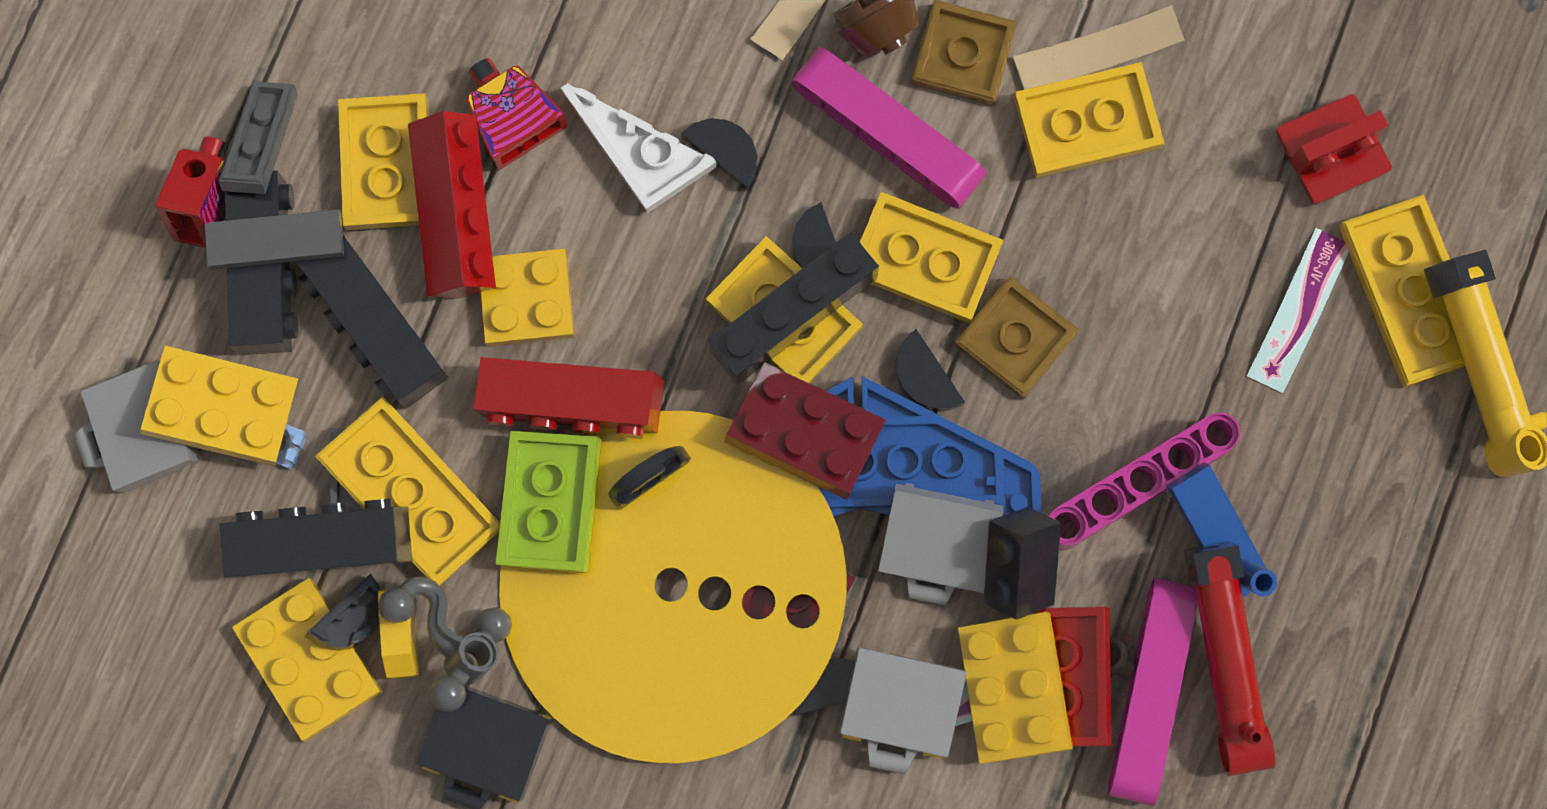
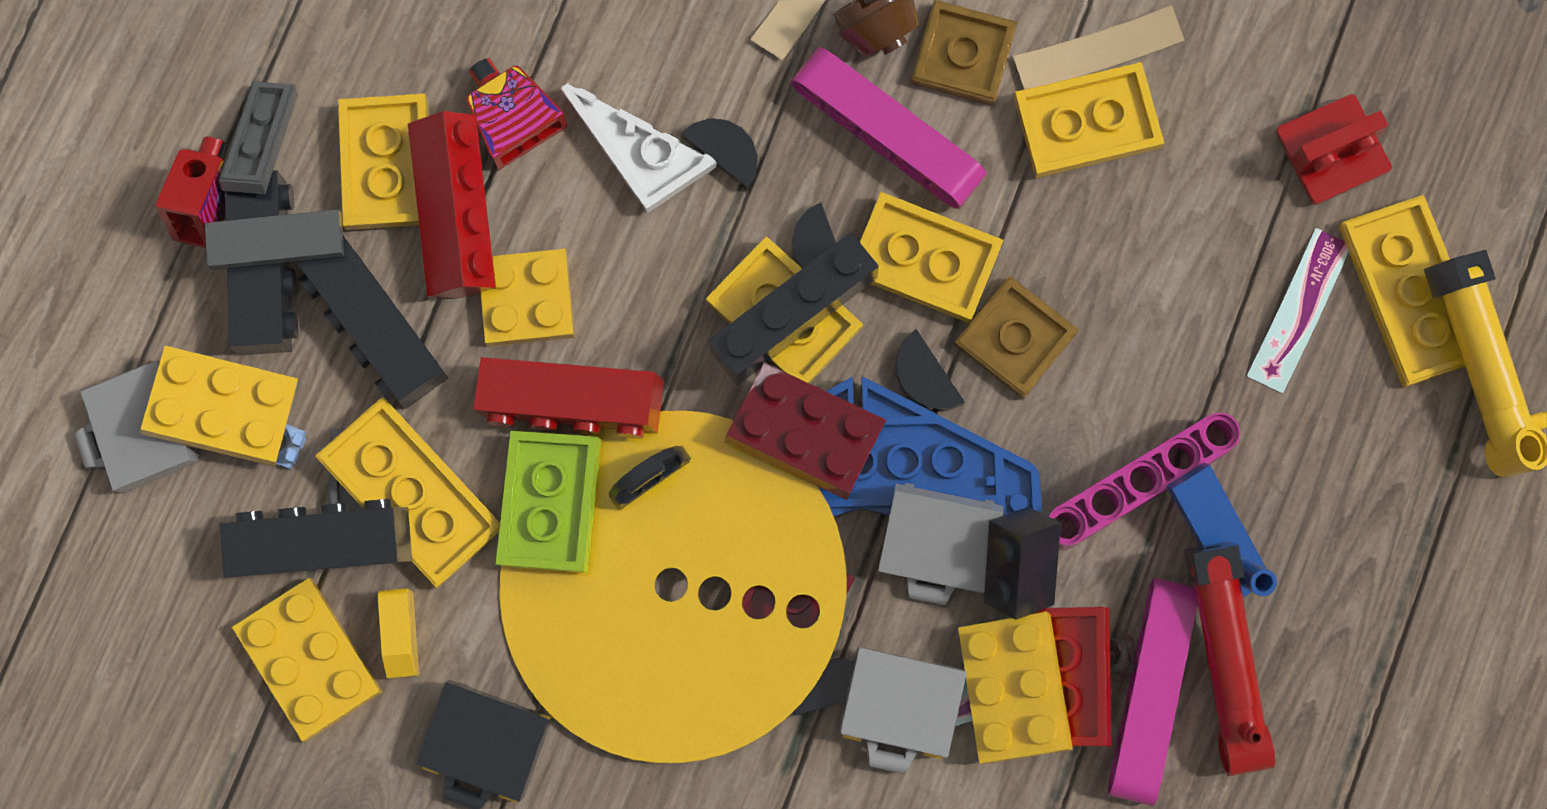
black tile [304,573,381,651] -> none
dark grey piece [378,576,512,712] -> none

